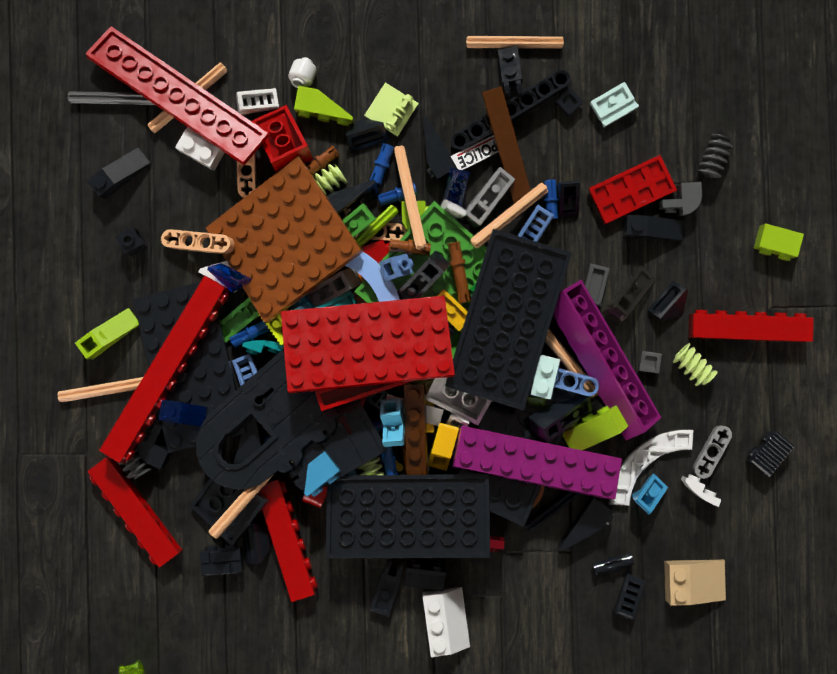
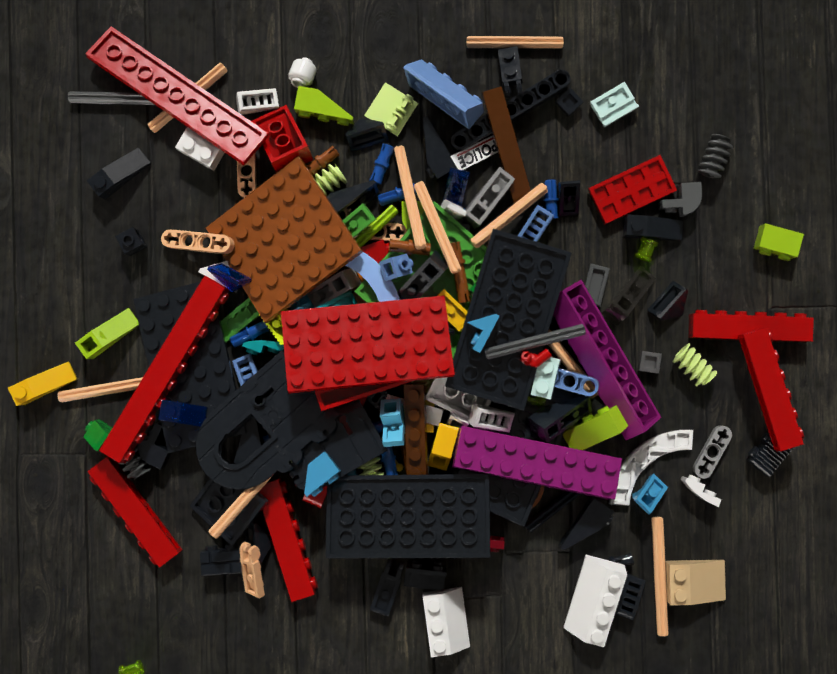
none -> yellow slope [8,362,77,406]
none -> green slope [83,419,112,452]
none -> light nougat hinge [239,542,265,599]
none -> medium blue slope [403,59,484,129]
none -> light nougat axle [414,181,461,274]
none -> dark azure slope [467,314,499,353]
none -> white slope [468,404,515,432]
none -> dark grey axle [485,324,586,359]
none -> red arm [521,349,552,367]
none -> white slope [563,555,627,647]
none -> clear neon green bush [635,237,658,262]
none -> light nougat axle [652,517,669,636]
none -> red brick [738,327,804,451]

